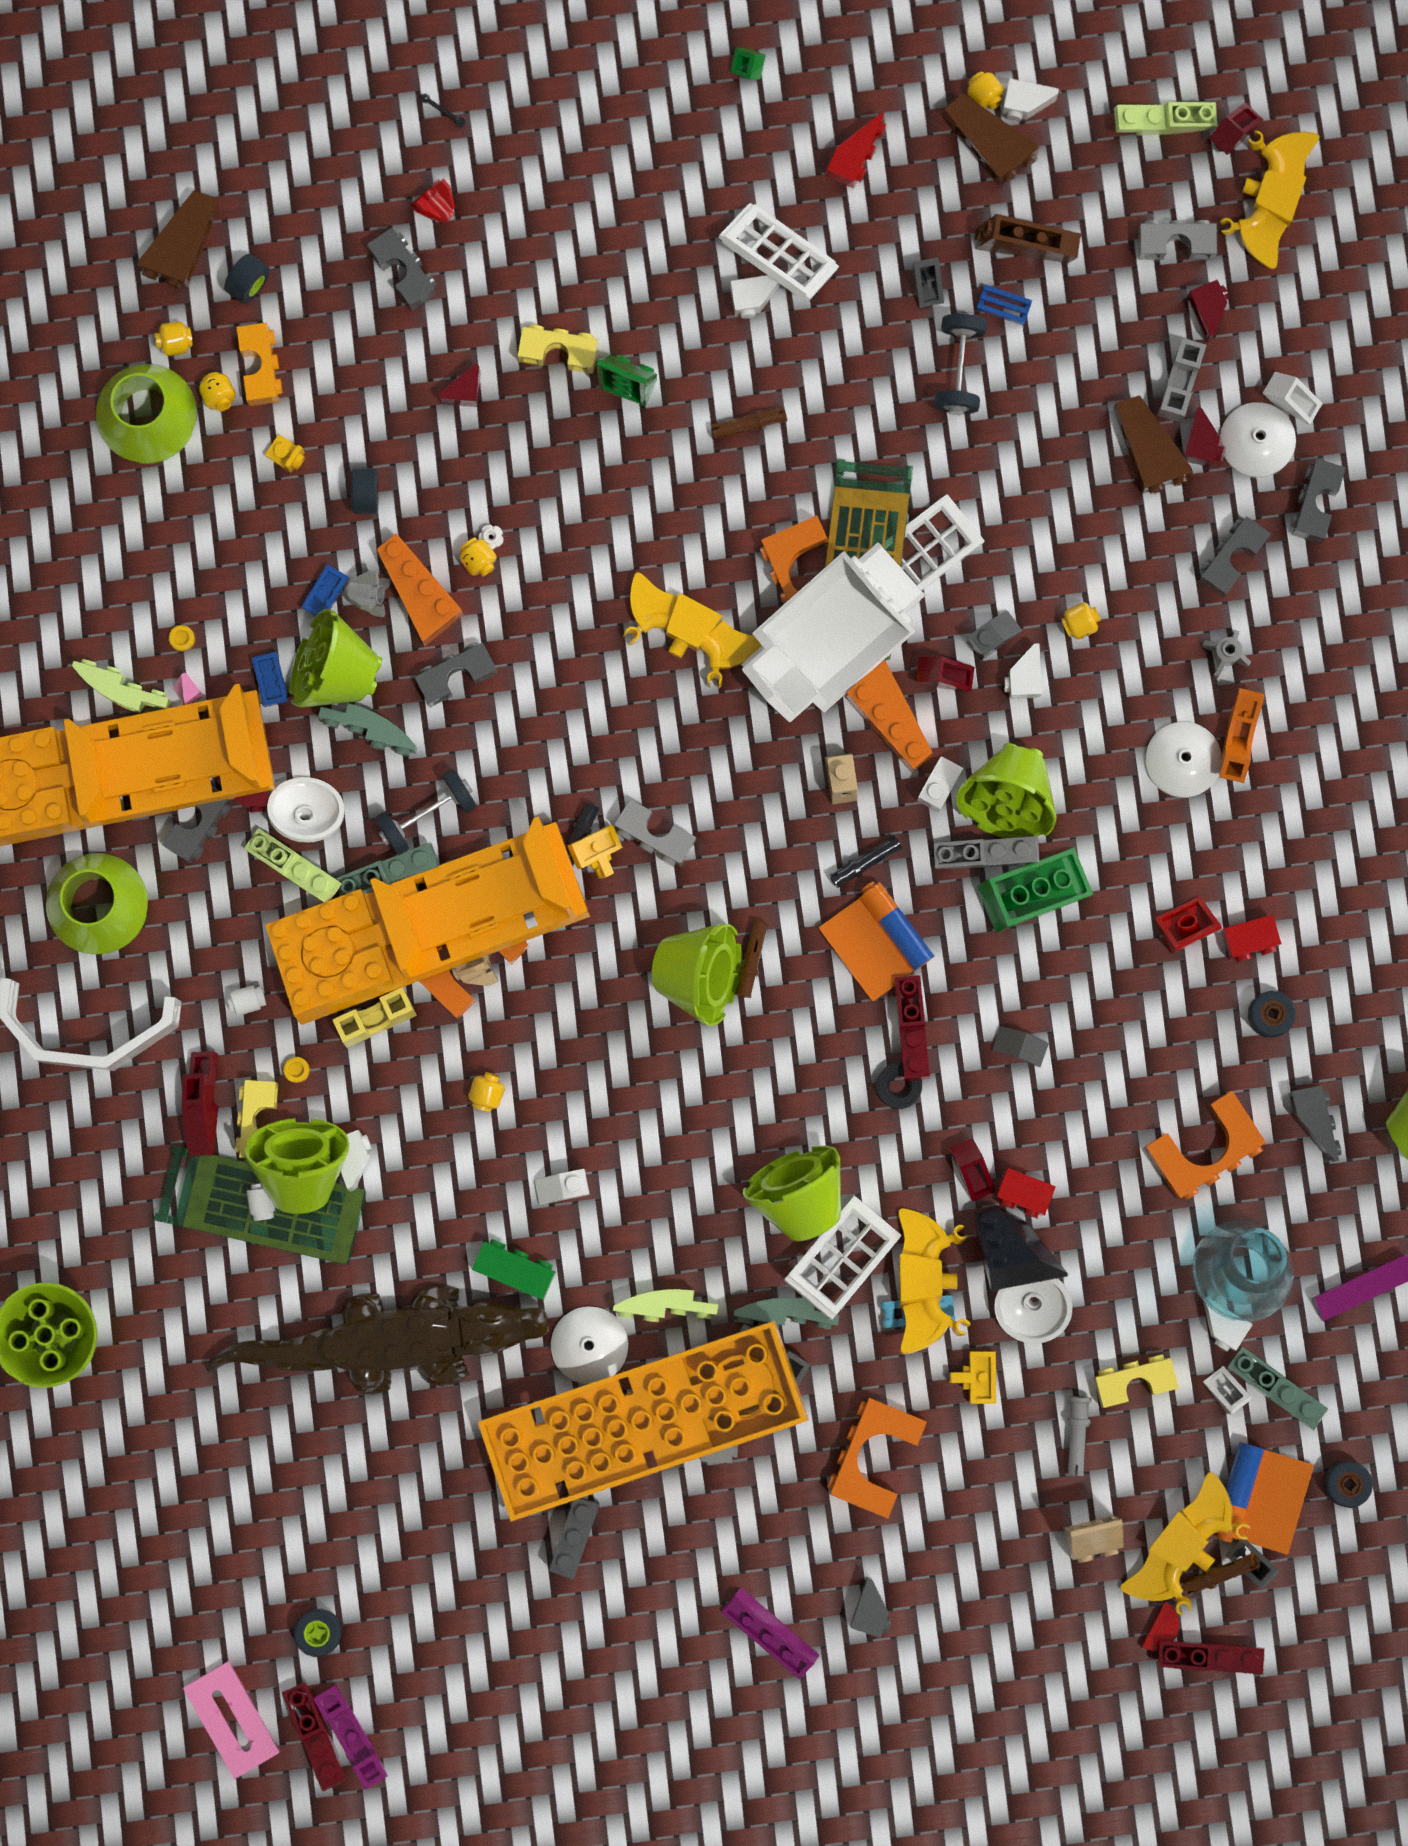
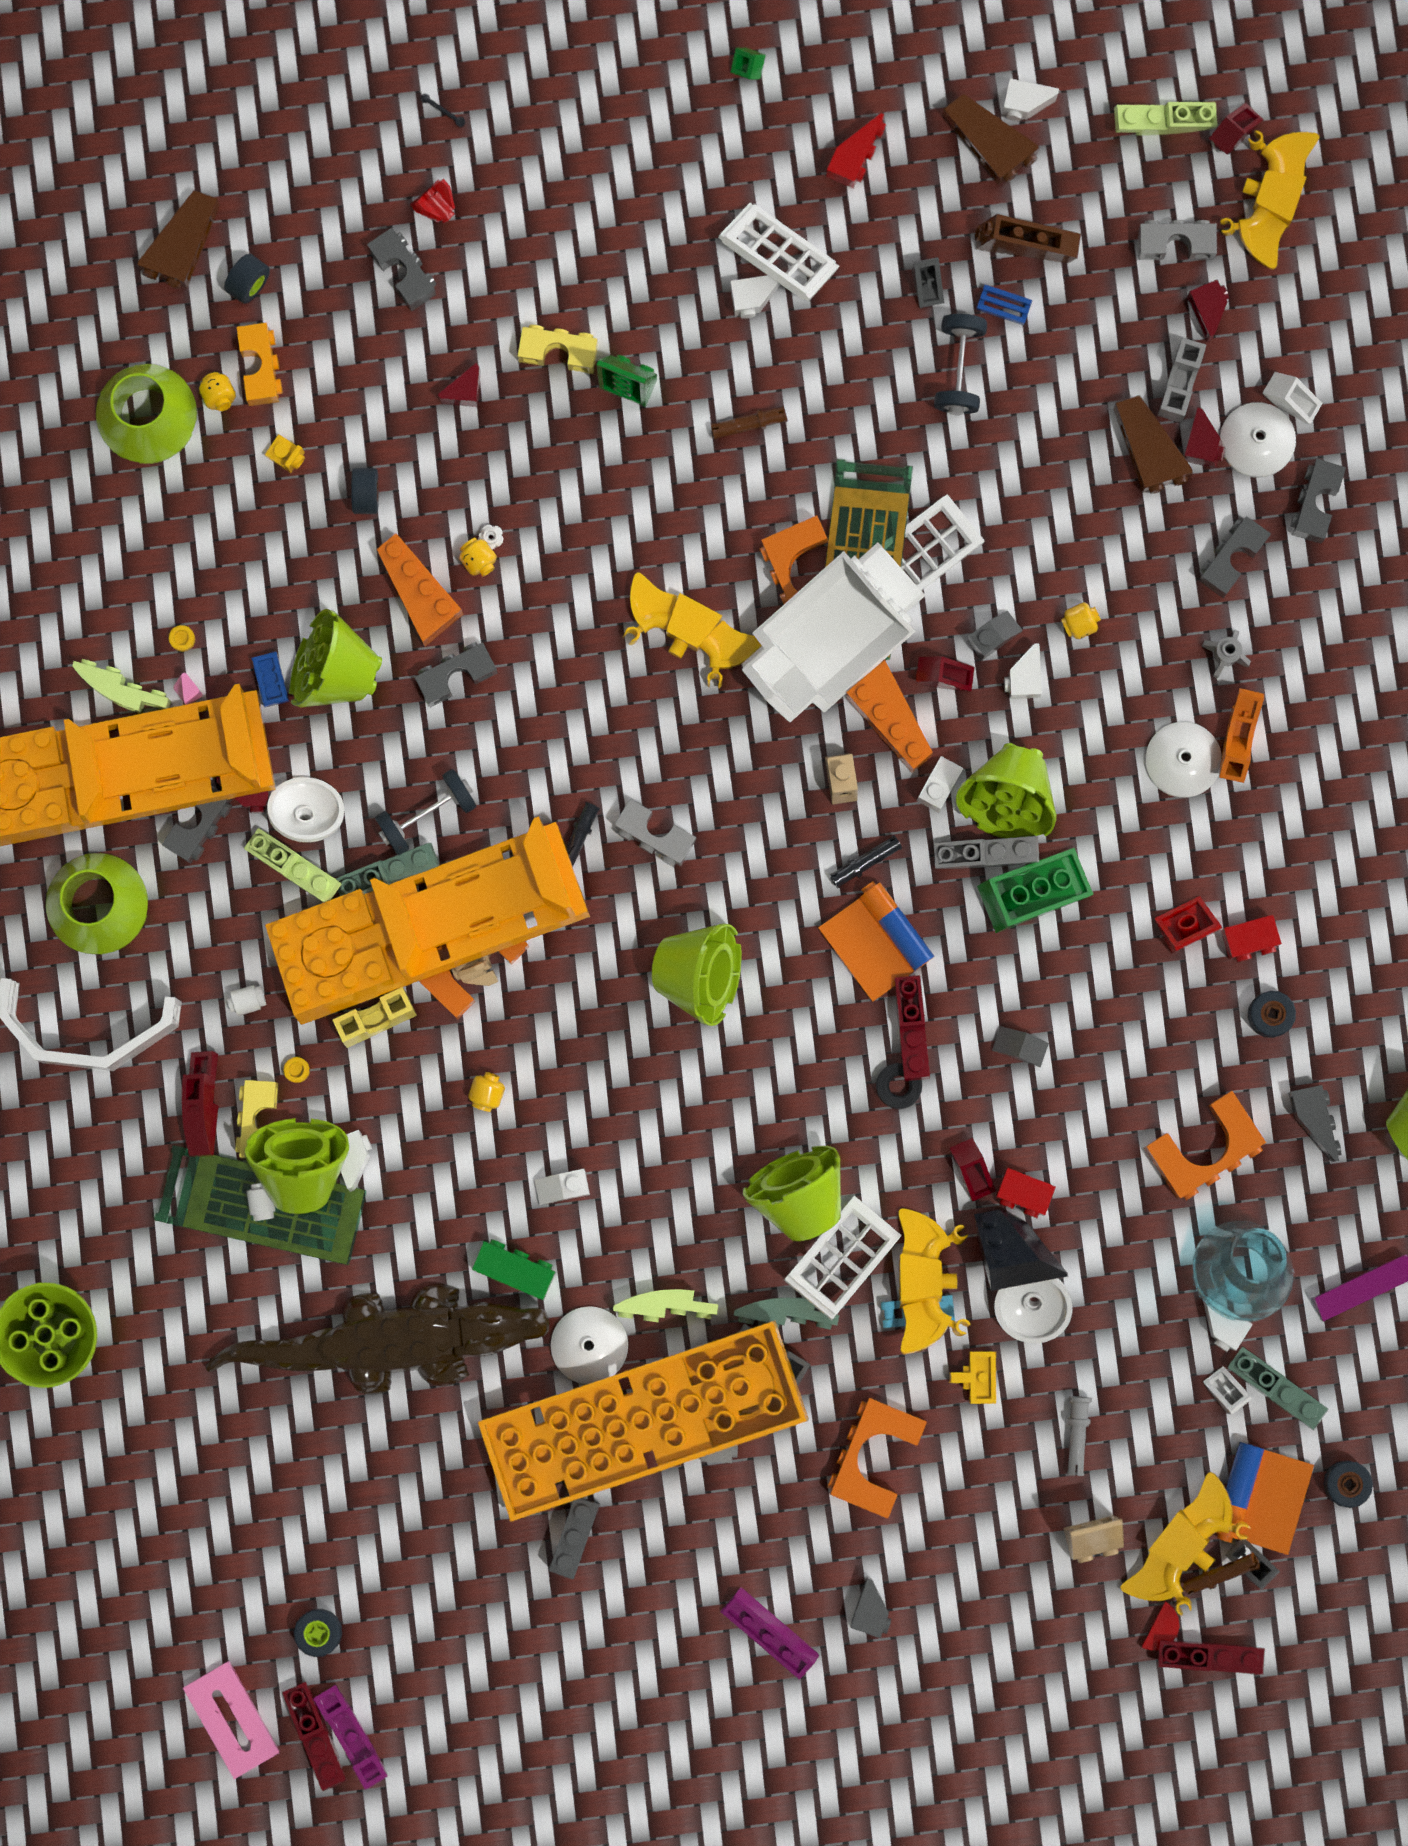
yellow head [154,322,192,356] -> none
blue plate [301,564,350,617] -> none
sand green slope [318,703,418,756] -> none
light grey brick [345,571,391,617] -> none
yellow hinge [567,825,623,879] -> none
reddish brown pin [735,920,768,998] -> none
yellow head [967,72,1004,110] -> none
light yellow arch [1093,1354,1179,1408] -> none

